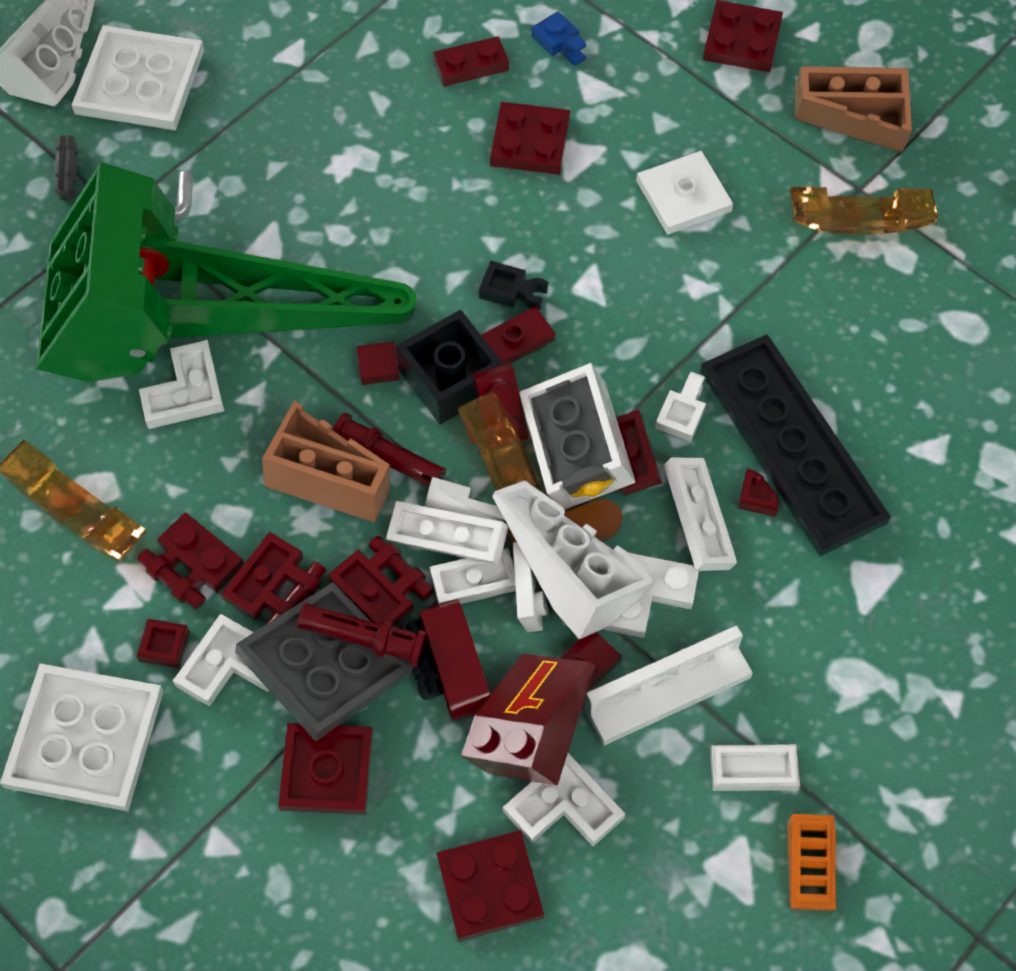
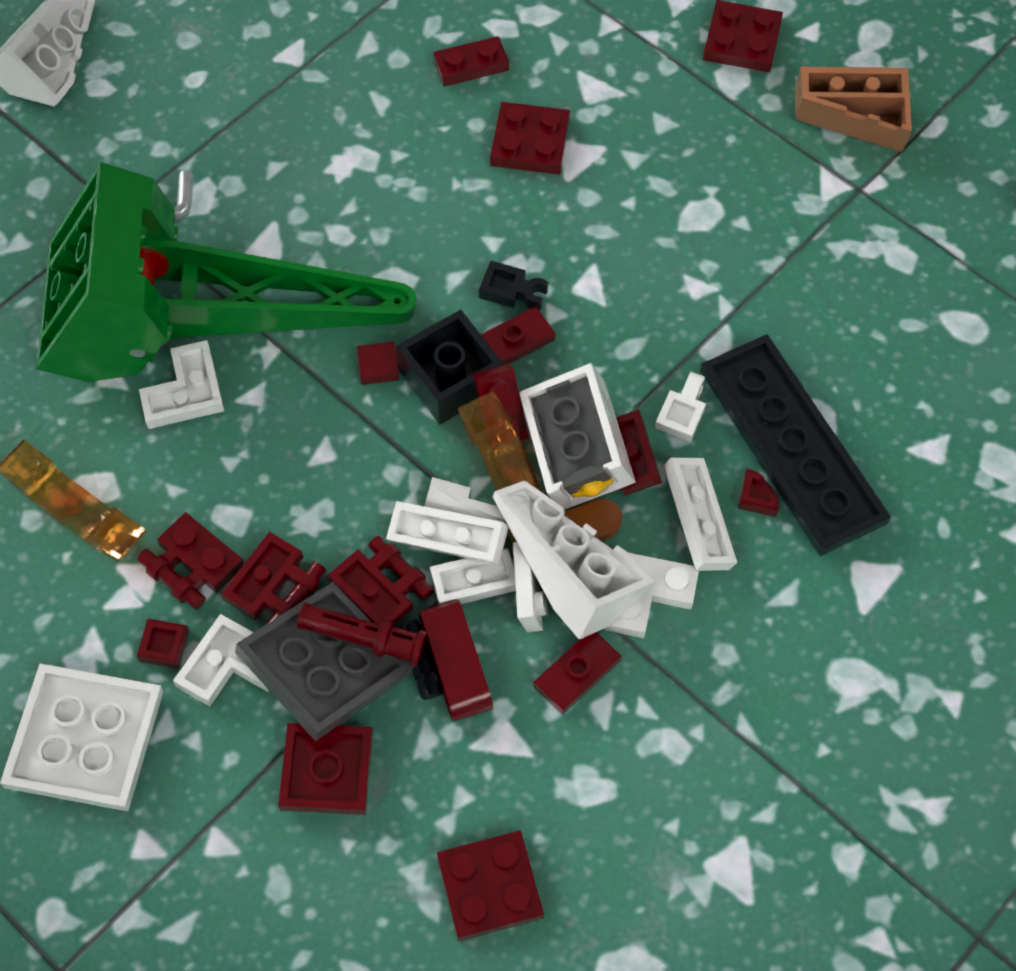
dark grey axle [54,135,77,200] -> none
white plate [71,25,204,130] -> none
nougat wedge [262,400,390,523] -> none
dark red pin [332,413,447,487] -> none
dark red slope [461,654,595,786] -> none
white plate [503,753,626,847] -> none
blue plate [531,11,586,66] -> none
white fence [584,625,753,746] -> none
white plate [636,151,733,235] -> none
white tile [710,744,800,791] -> none
orange slope [787,814,836,911] -> none
clear orange slope [789,187,938,235] -> none

